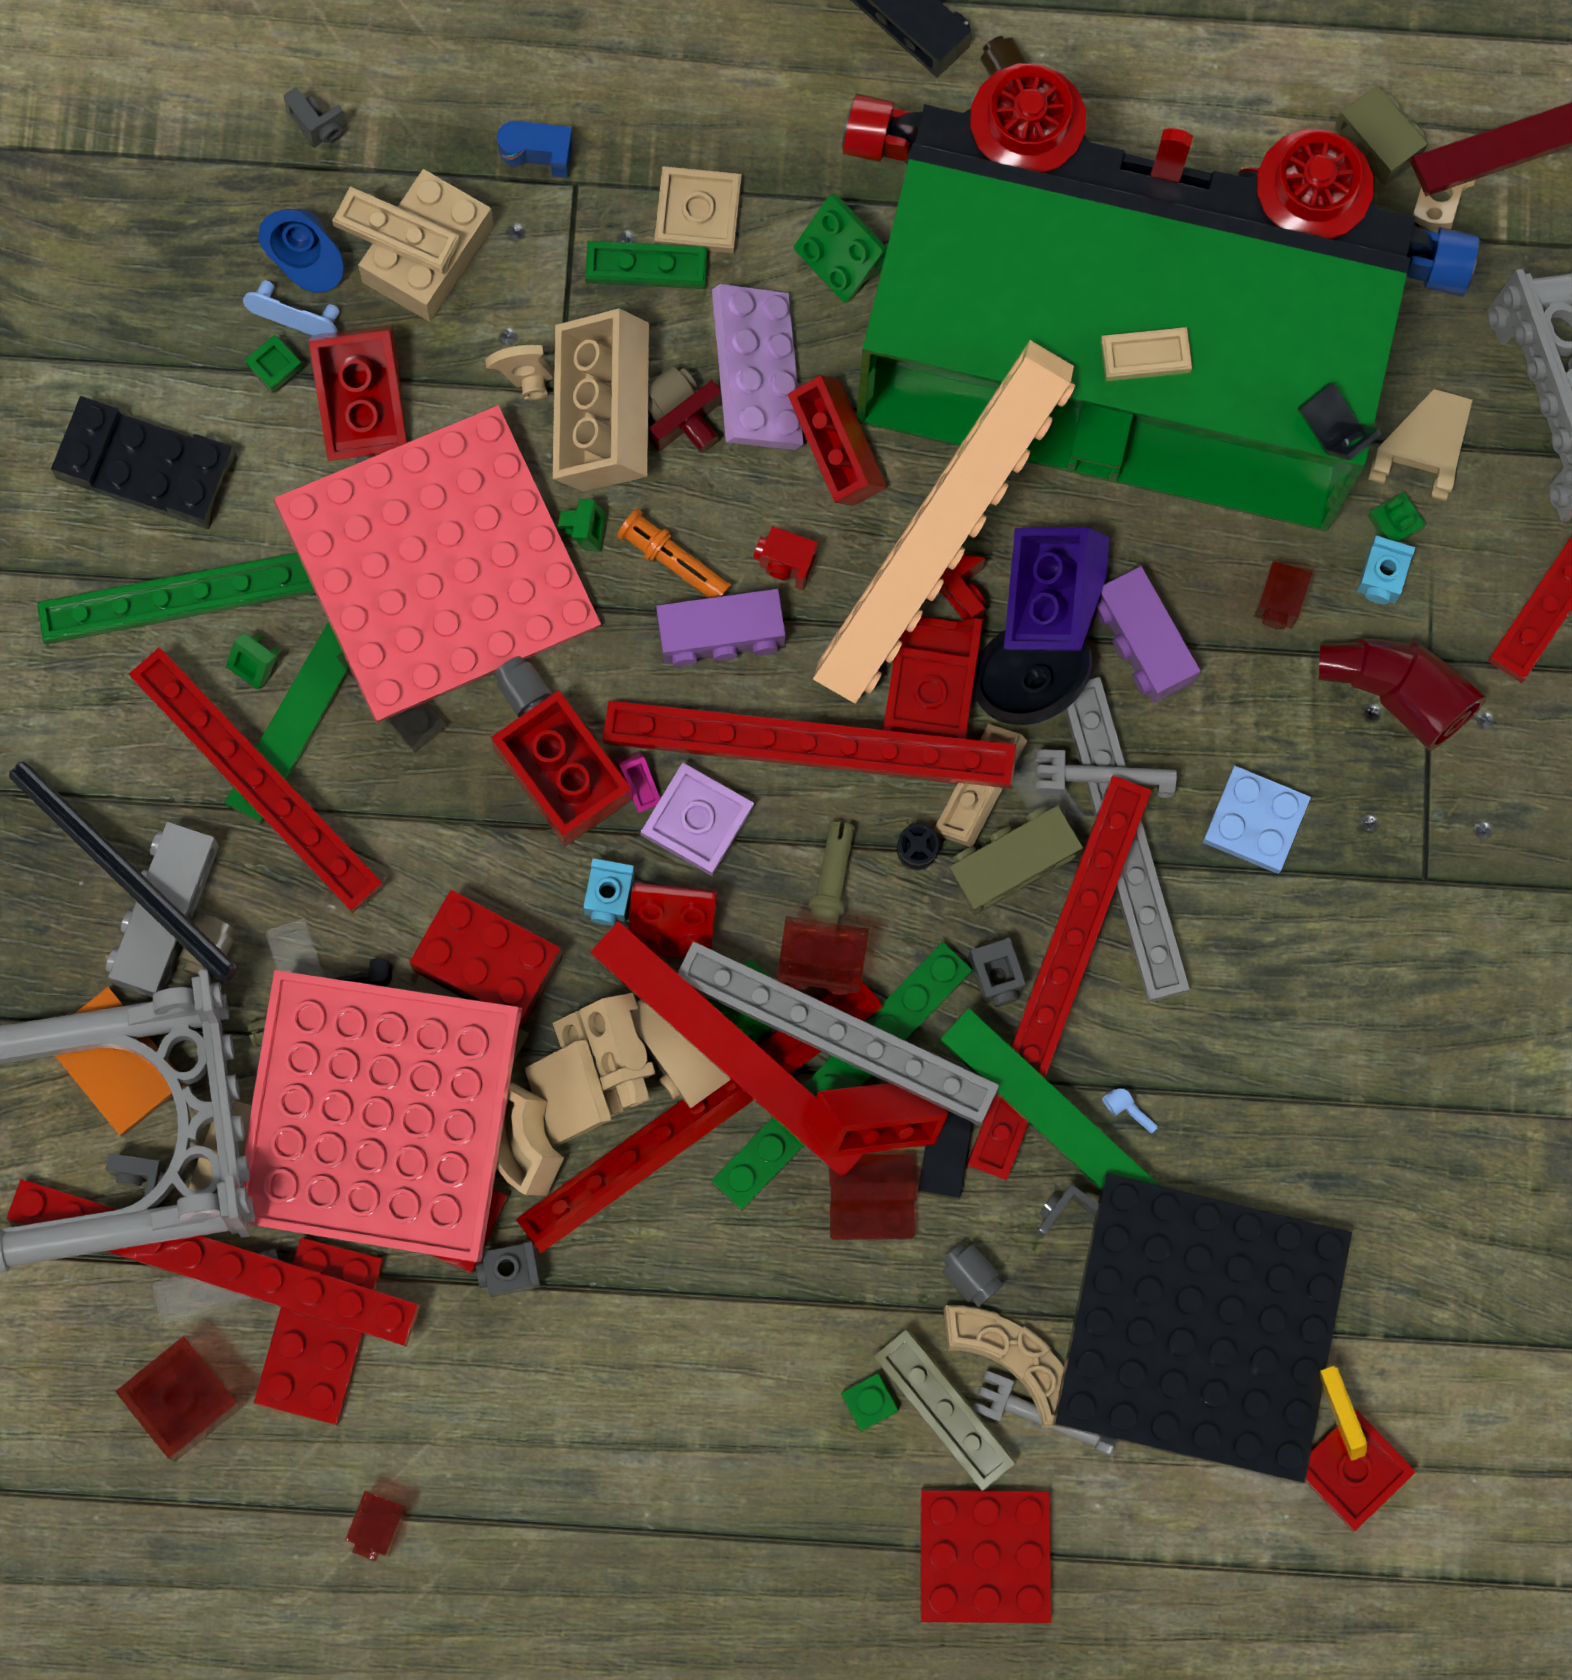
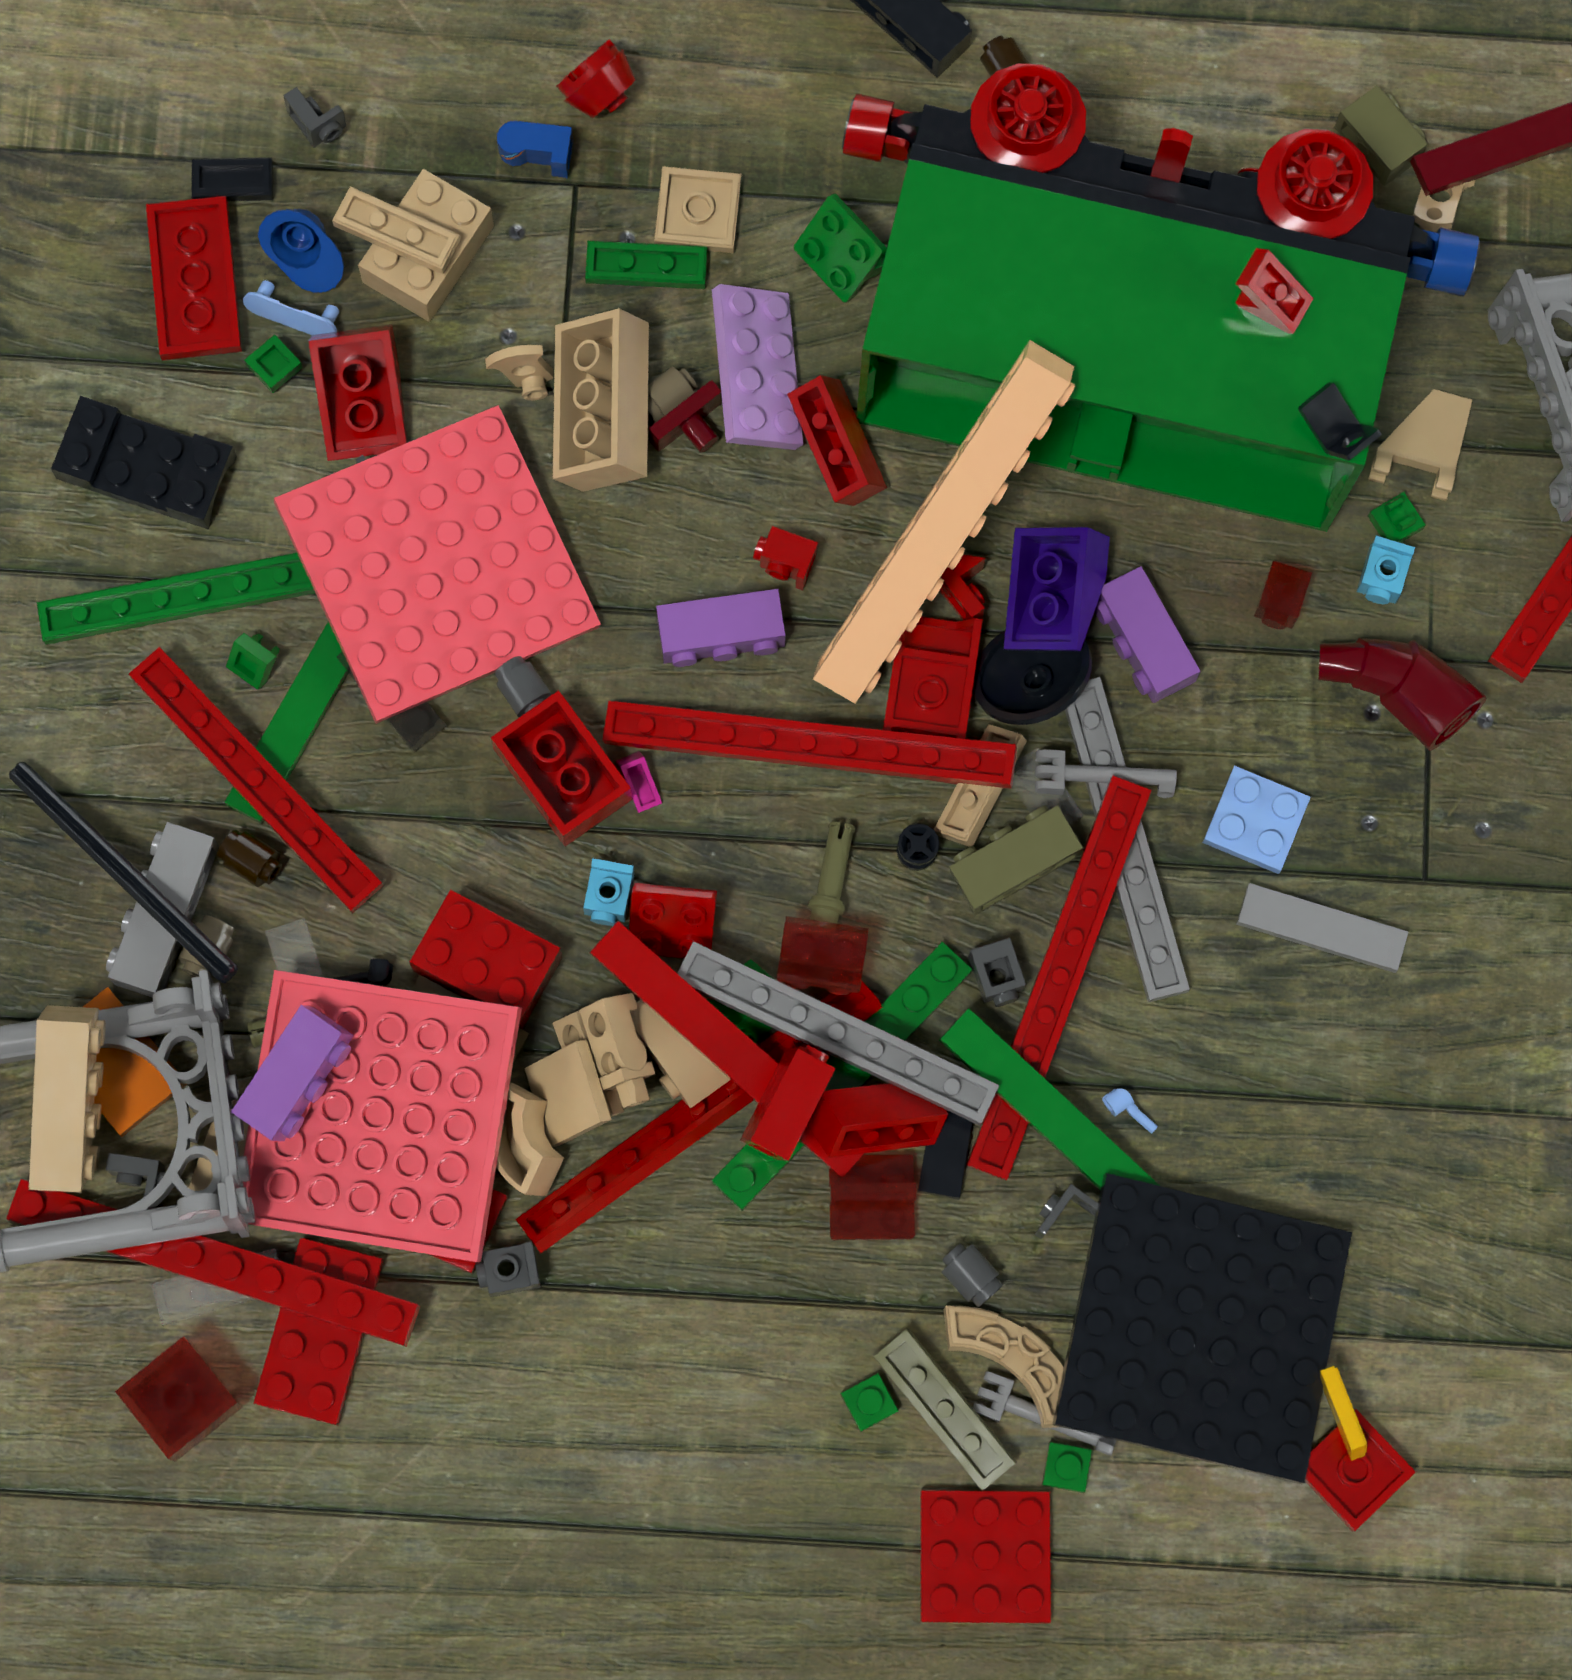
clear red brick [345,1491,408,1562] -> none
green tile [558,499,607,552] -> none
orange pin [616,508,732,598] -> none
lavender plate [641,762,754,876] -> none
tan tile [1100,327,1192,382] -> none
none -> tan brick [29,1005,106,1193]
none -> red plate [146,196,242,360]
none -> black tile [192,158,273,201]
none -> dark brown brick [217,829,282,887]
none -> medium lavender brick [231,1005,354,1141]
none -> red cone [556,39,636,118]
none -> red brick [740,1045,836,1161]
none -> green plate [1041,1442,1092,1493]
none -> slope [1236,248,1314,334]
none -> light grey tile [1236,883,1408,973]

